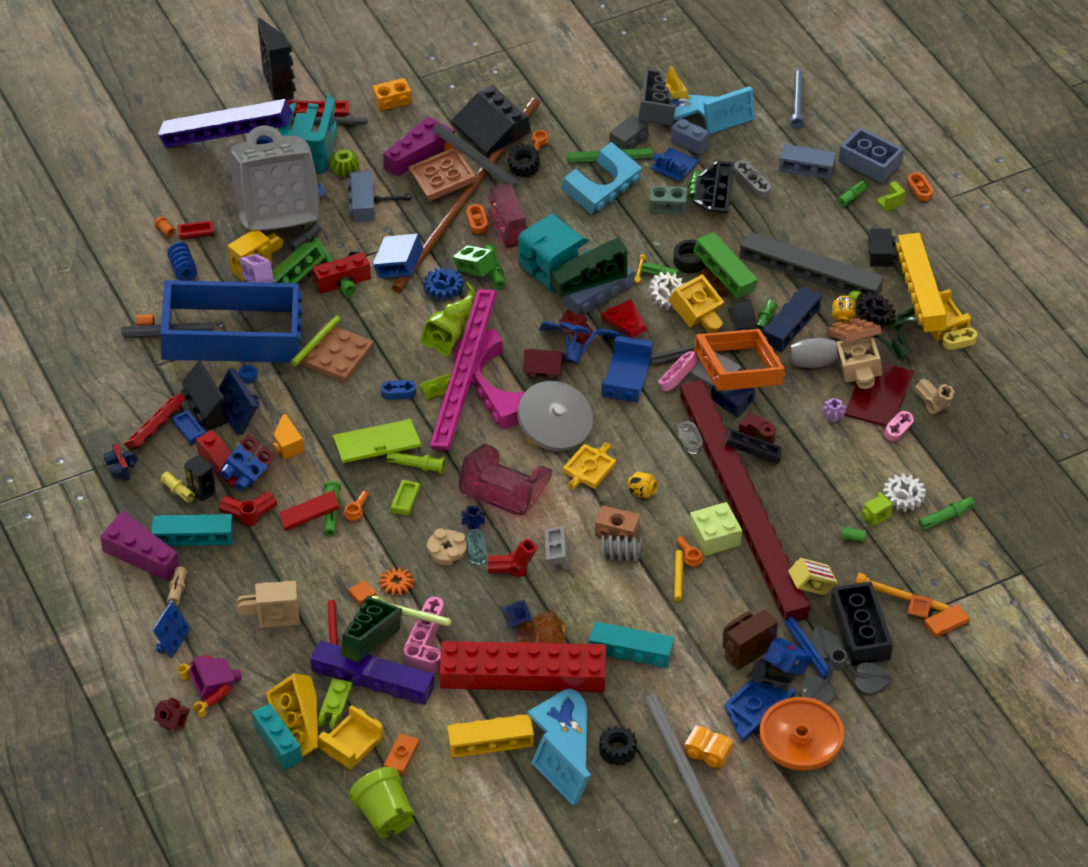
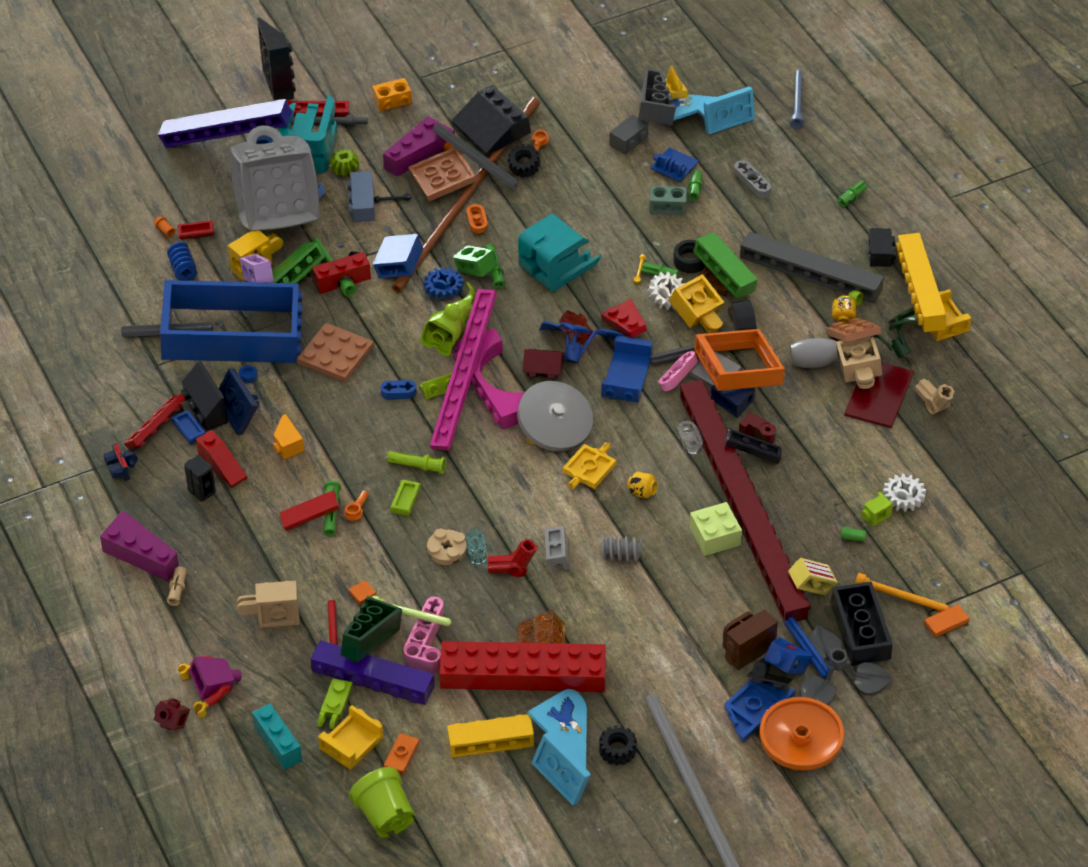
orange hinge [136,315,155,325] -> none
teal brick [152,514,234,546] -> none
blue hinge [152,600,191,658] -> none
light yellow pin [160,472,195,503] -> none
red piece [219,491,277,526] -> none
blue hips [220,433,277,492] -> none
yellow wedge [266,673,318,757] -> none
dark grey pin [288,222,321,252] -> none
lime bar [291,315,341,366] -> none
lime container [332,419,422,463] -> none
orange gear [379,567,415,596] -> none
clear pink windscreen [458,443,553,516] -> none
clear blue gear [461,505,485,529] -> none
clear pink brick [488,183,526,249] -> none
clear blue brick [501,600,532,626] -> none
dark green wedge [551,236,628,297] -> none
medium azure arch [561,142,642,215] -> none
sand blue brick [564,265,635,317] -> none
bright green axle [567,148,654,163] -> none
teal brick [589,622,674,668] -> none
nougat brick [595,505,640,542] -> none
sand blue brick [671,118,710,155] -> none
yellow bar [674,550,683,602] -> none
orange plate [676,536,704,567] -> none
light orange brick [684,726,733,768] -> none
black wedge [694,161,735,214] -> none
bright green pin [756,300,777,332] -> none
dark blue brick [762,287,822,352] -> none
sand blue brick [779,144,836,180] -> none
lavender gear [822,398,846,422] -> none
sand blue brick [839,127,904,183] -> none
black gear [856,292,896,327] -> none
lime panel [877,181,905,212] -> none
bright pink beam [884,411,914,441] -> none
orange plate [907,172,933,201] -> none
orange tile [907,594,932,619] -> none
bright green pin [918,497,975,531] -> none
light yellow beam [942,327,977,350] -> none

